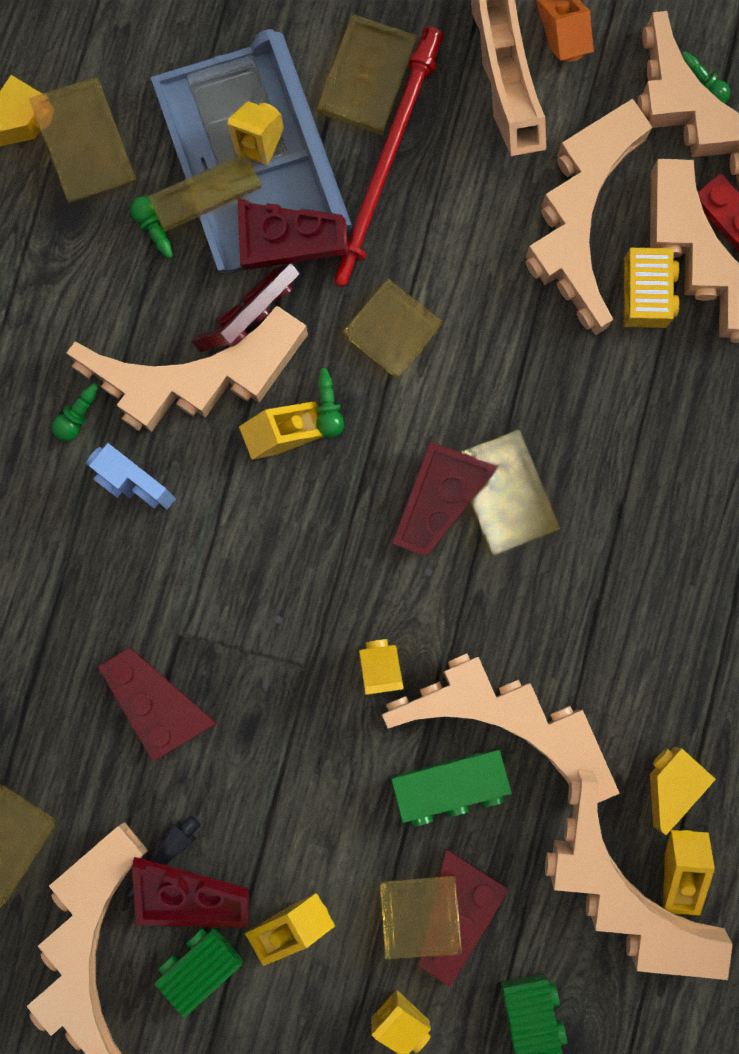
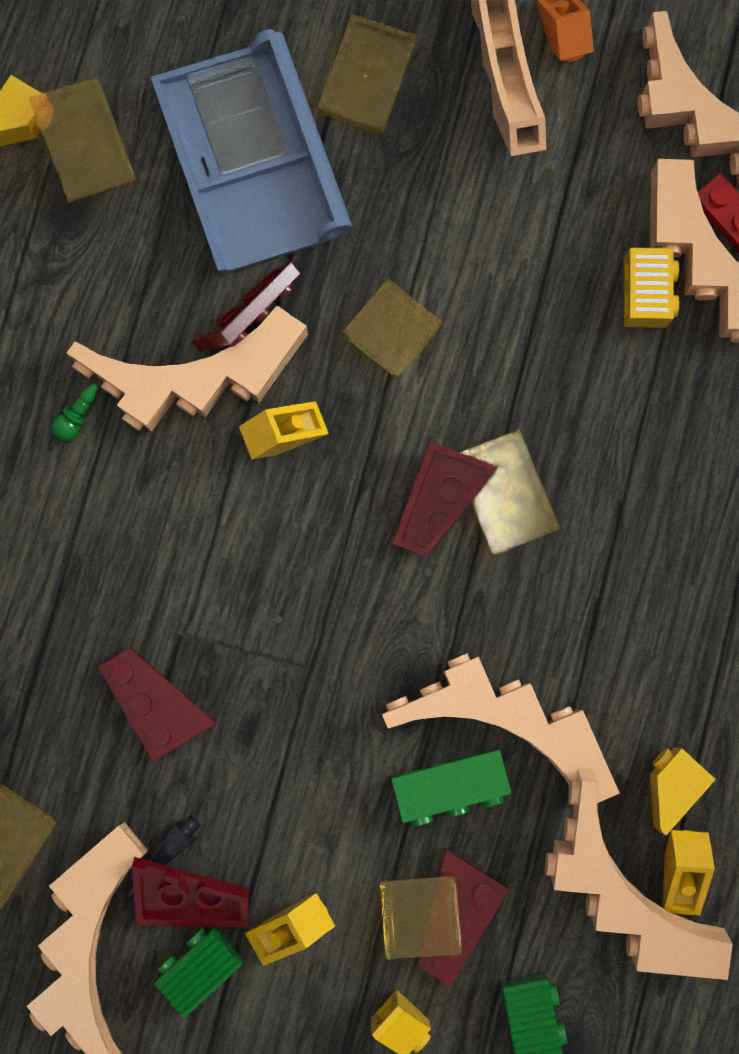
light blue plate [86,443,176,509] -> none
green bar [130,196,173,259] -> none
clear yellow tile [148,153,261,232] -> none
yellow slope [227,101,284,166] -> none
dark red wing [237,198,348,270] -> none
green bar [316,368,344,438] -> none
red bar [334,27,444,287] -> none
yellow slope [359,639,403,695] -> none
light nougat arch [526,99,652,335] -> none
green bar [681,51,730,104] -> none

